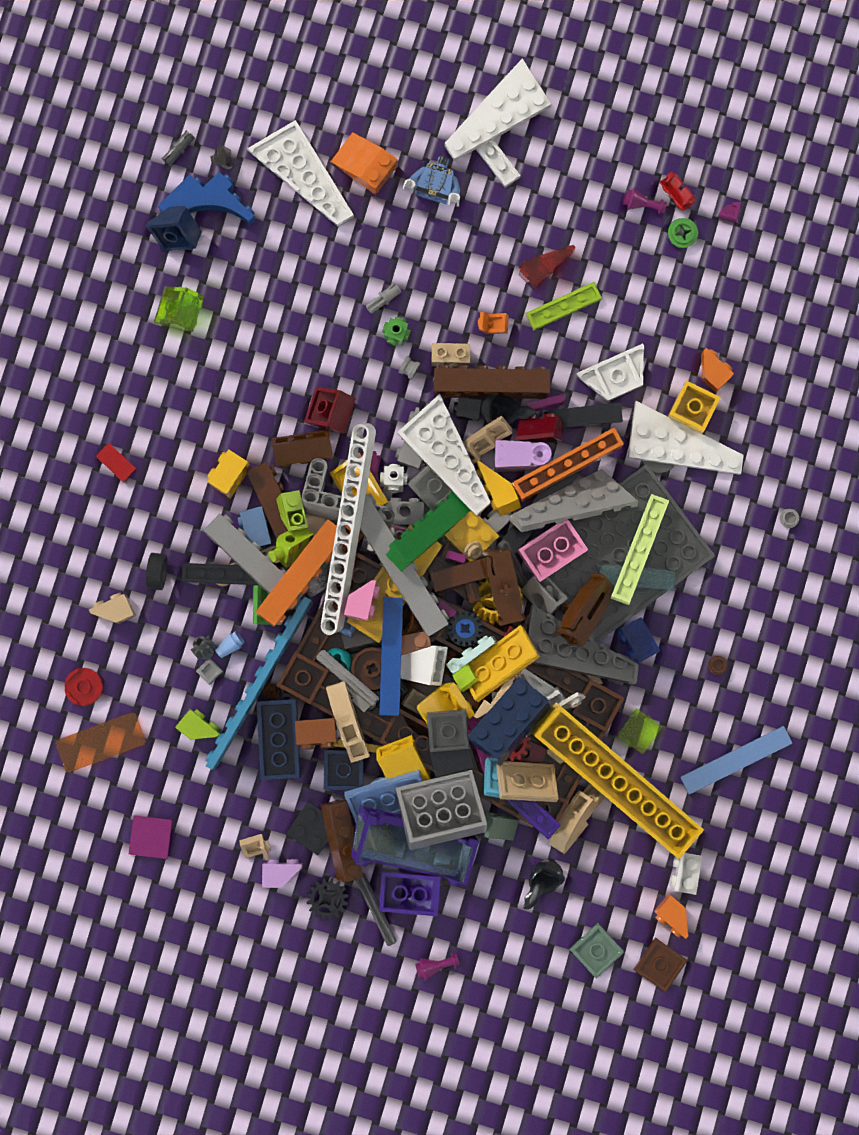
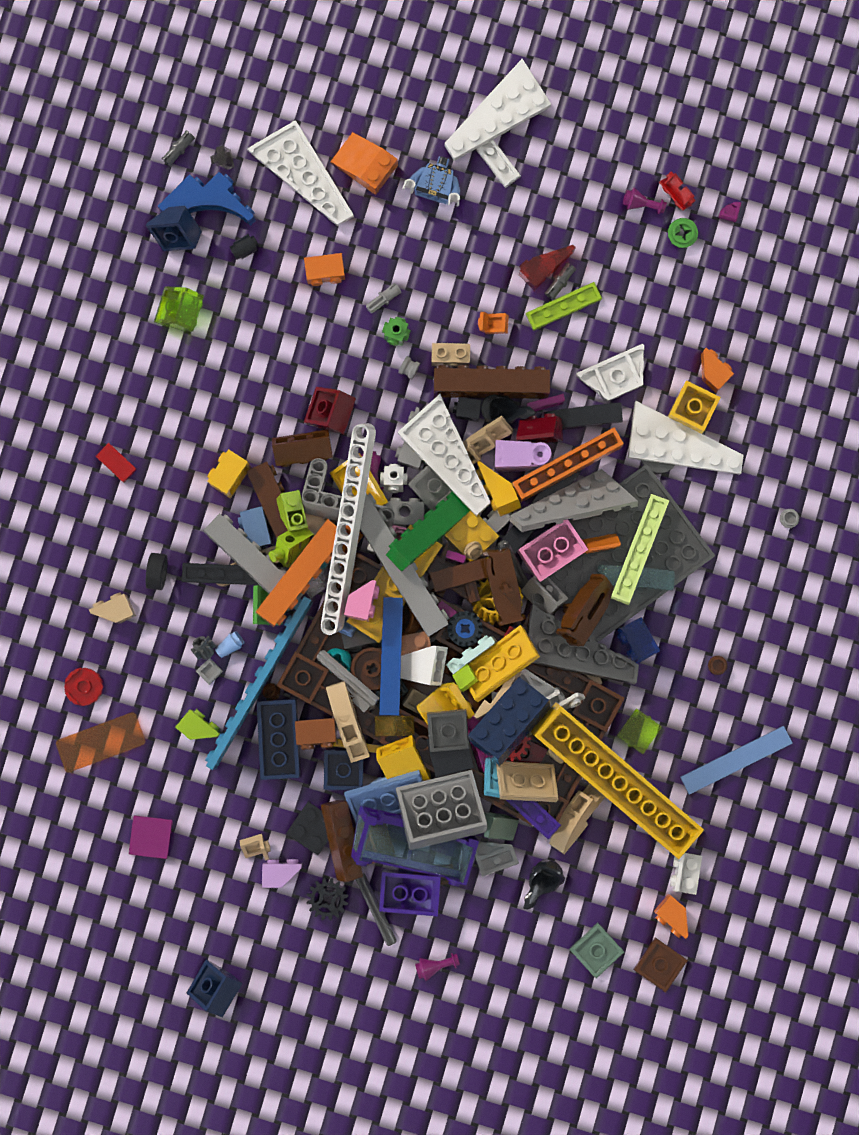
none -> dark blue slope [186,959,243,1018]
none -> black brick [230,234,259,260]
none -> orange brick [304,253,345,286]
none -> clear yellow slope [375,716,414,736]
none -> light grey wing [472,842,519,877]
none -> dark grey pin [545,262,576,300]
none -> orange slope [582,534,621,554]

